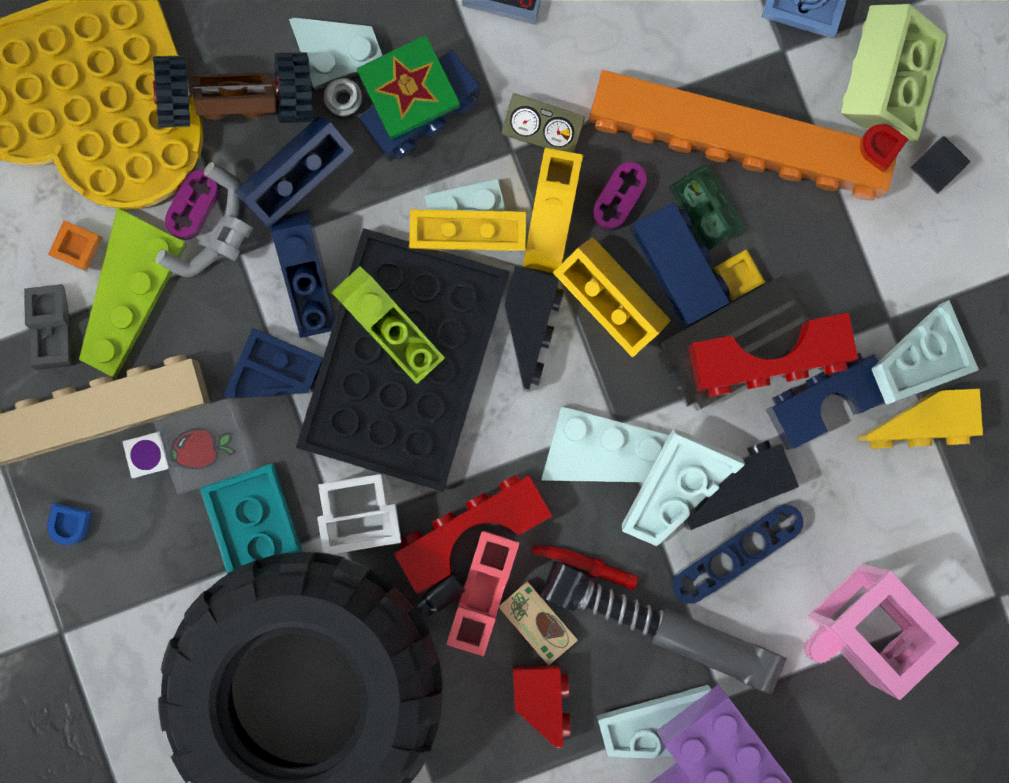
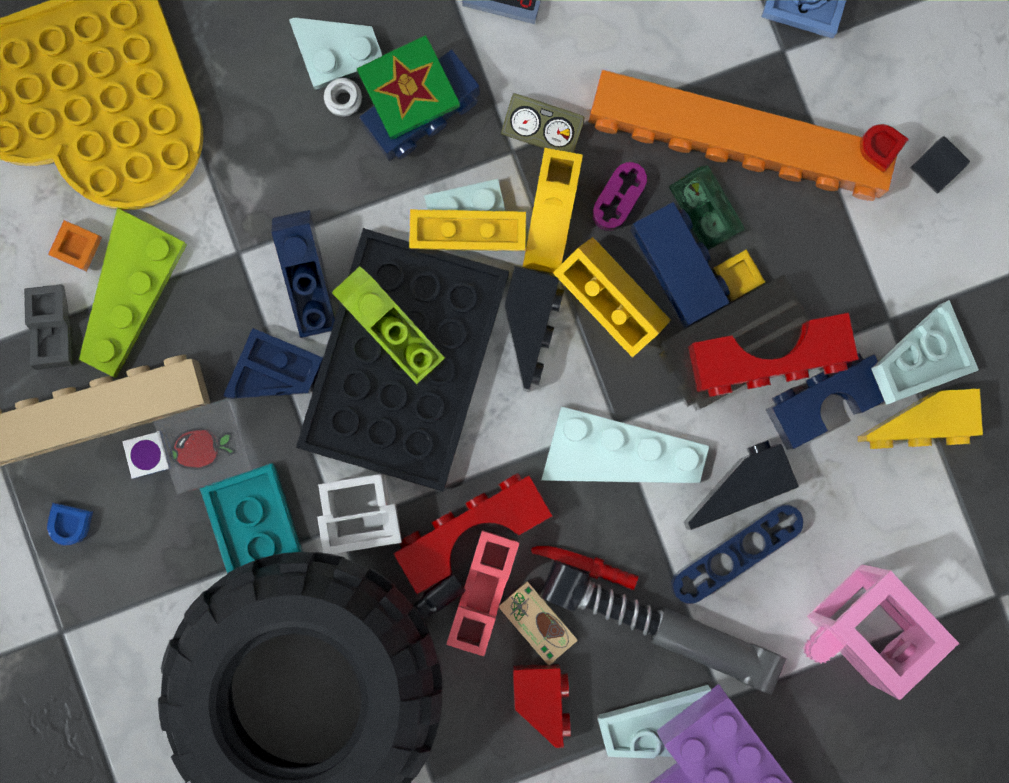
plate [153,52,312,128] -> none
light grey piece [156,162,253,277] -> none
magenta beam [165,170,220,240] -> none
dark blue brick [234,116,354,228] -> none
light aqua wing [622,428,745,546] -> none
yellowish green slope [841,4,947,141] -> none

